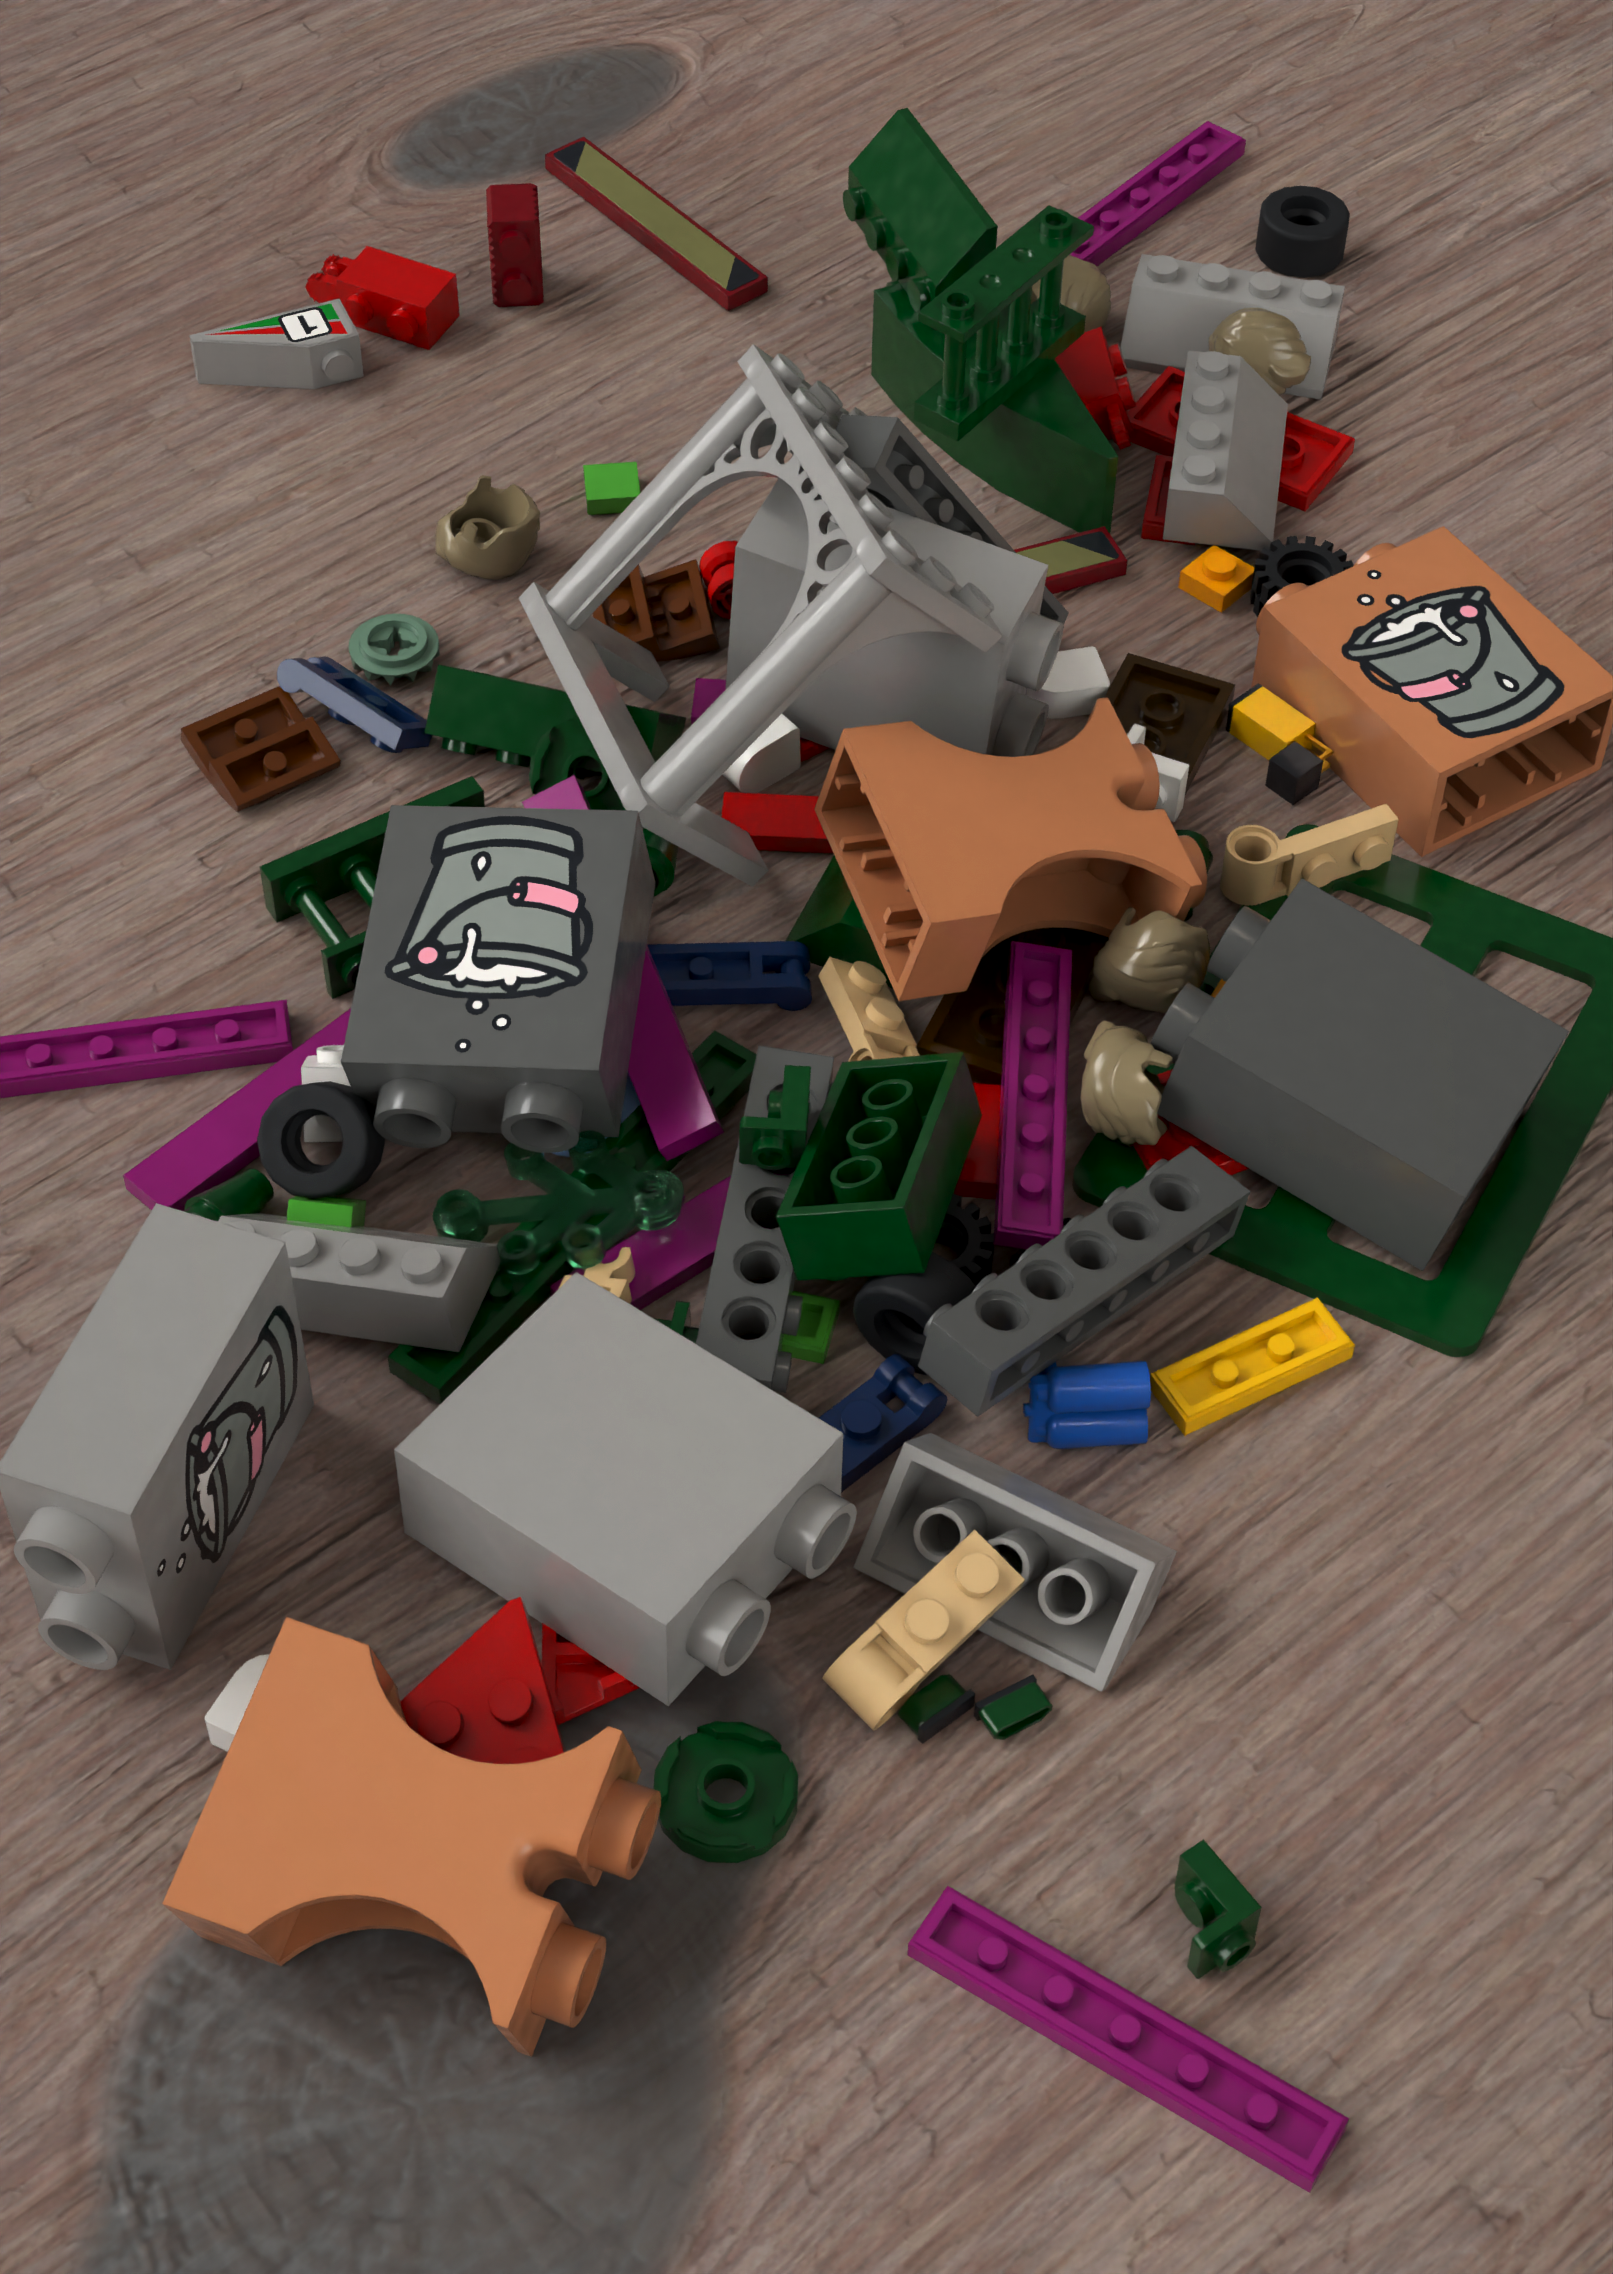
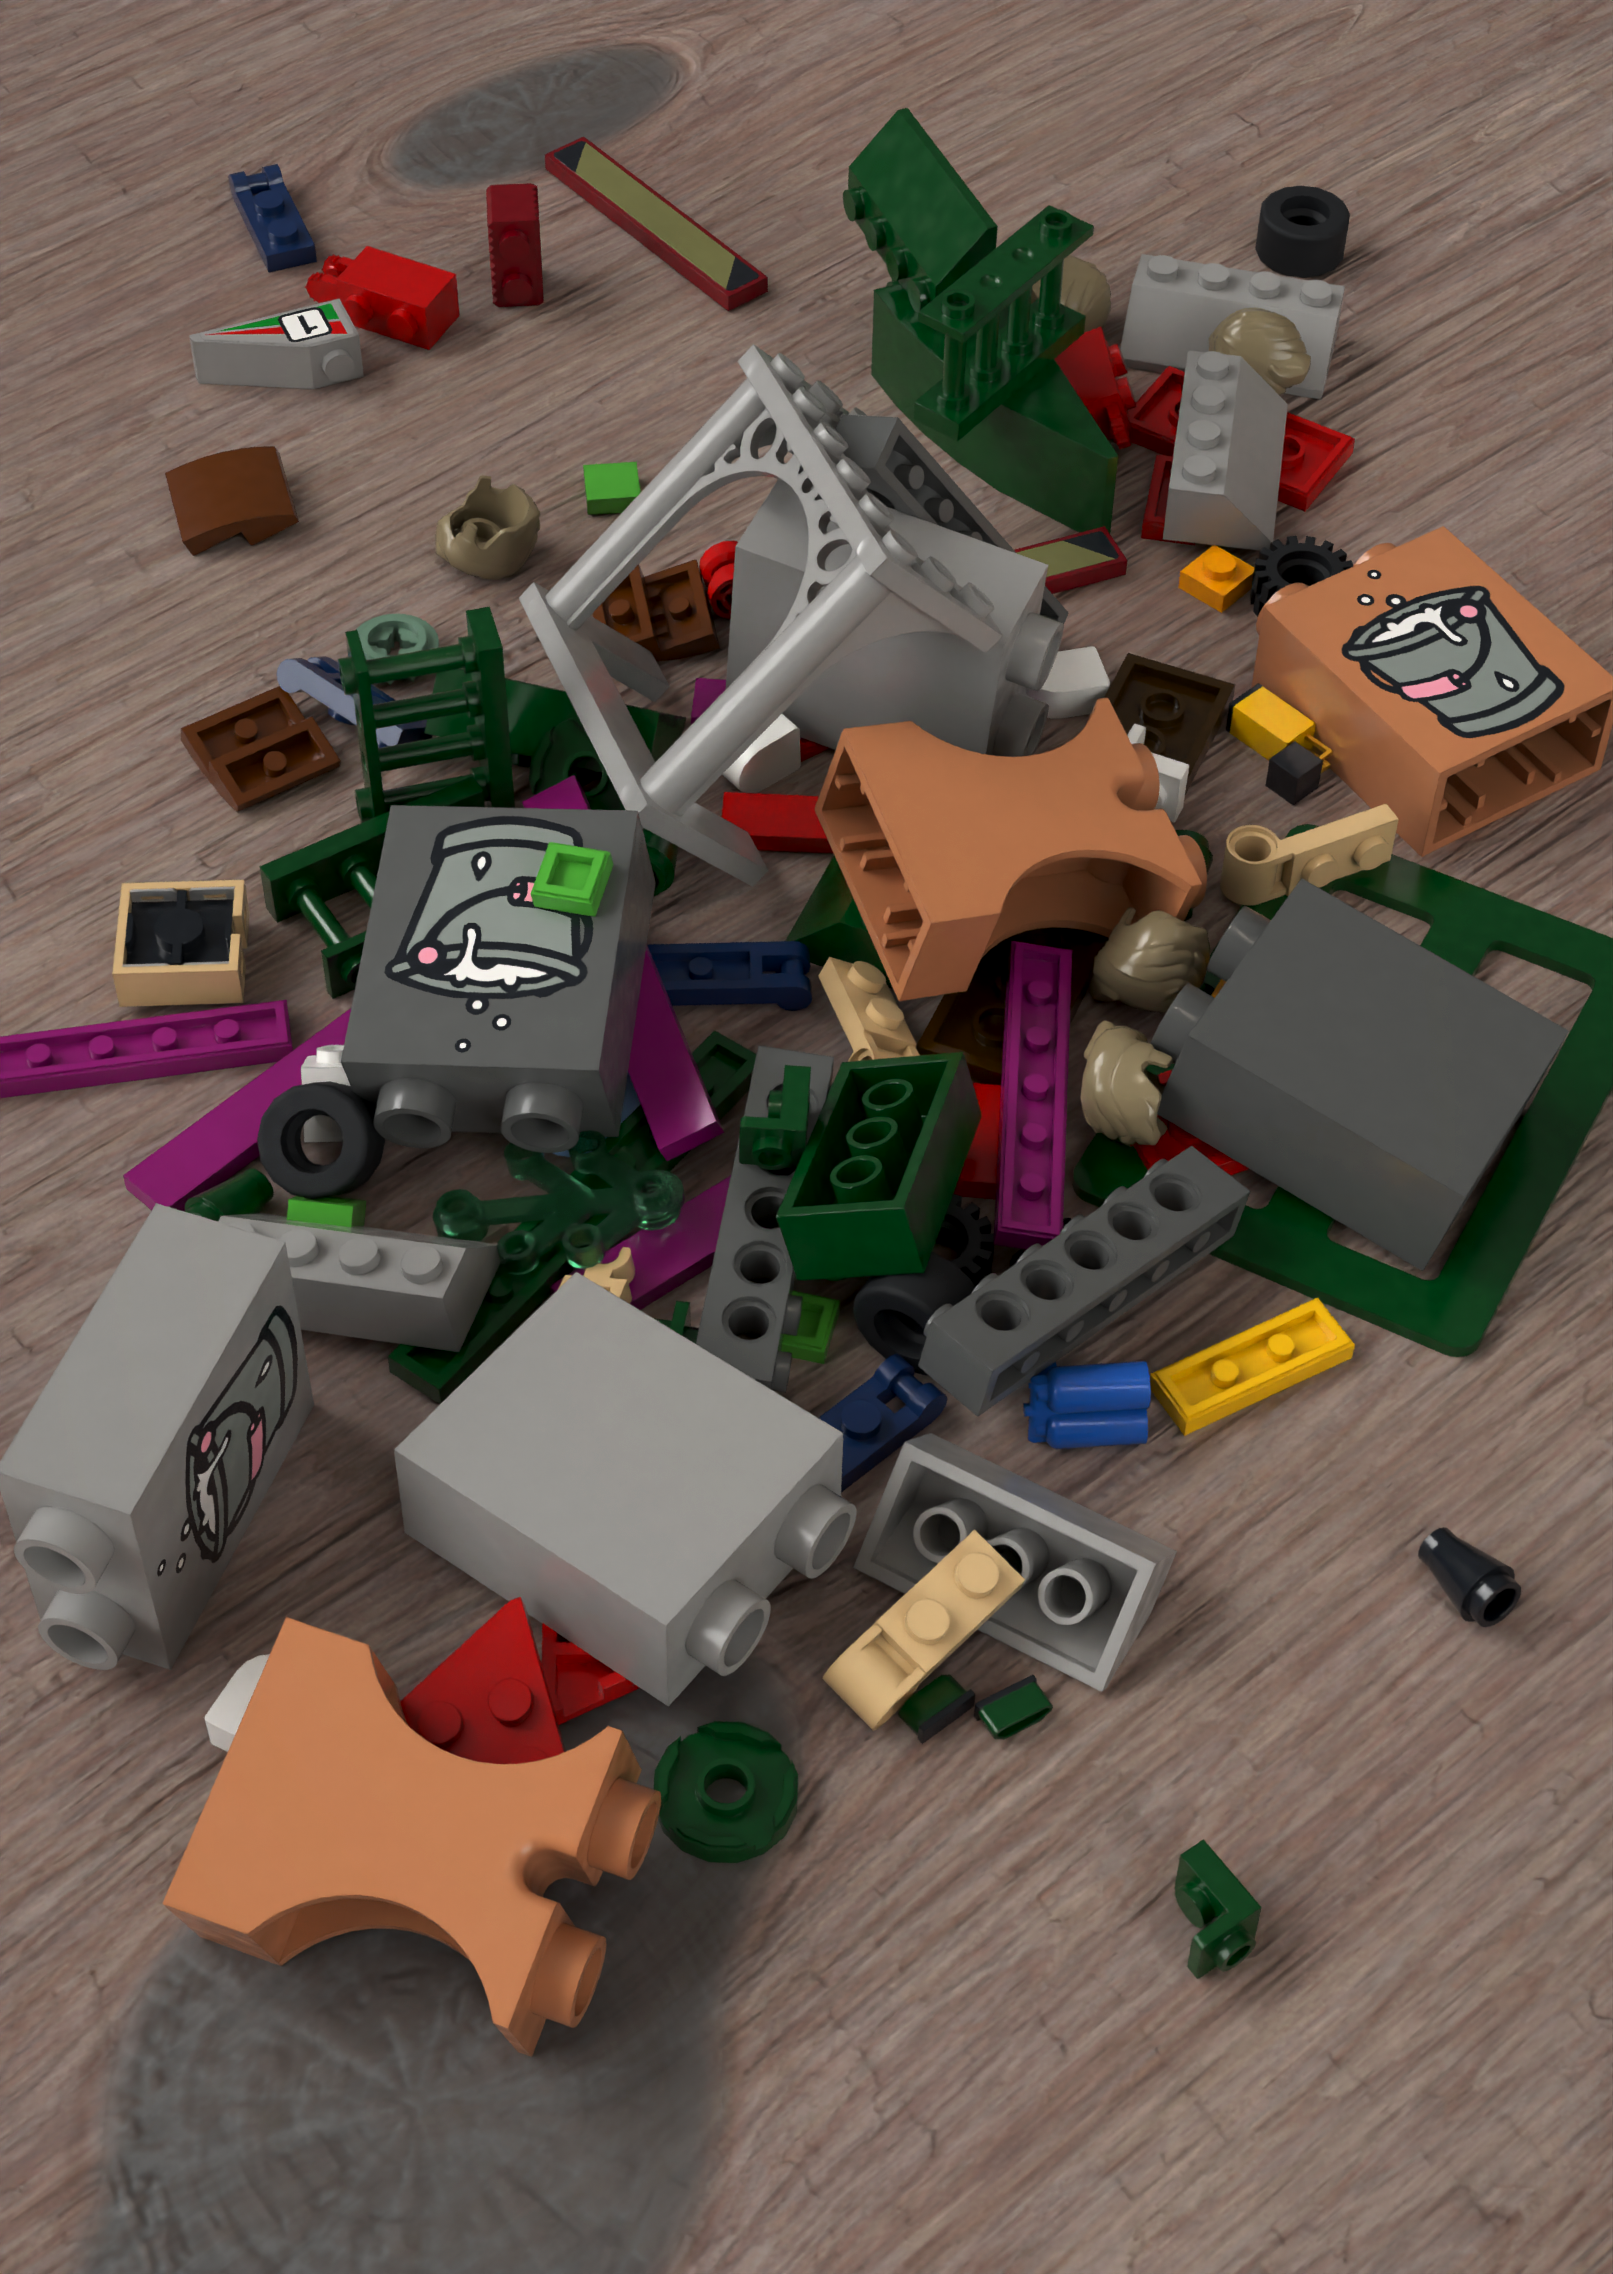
magenta tile [907,1885,1349,2193] -> none
magenta tile [1070,121,1246,267] -> none
none -> piece [112,880,250,1007]
none -> reddish brown slope [165,446,299,556]
none -> dark blue plate [228,164,317,273]
none -> dark green fence [338,607,515,823]
none -> bright green tile [531,842,614,917]
none -> black cone [1418,1527,1521,1627]

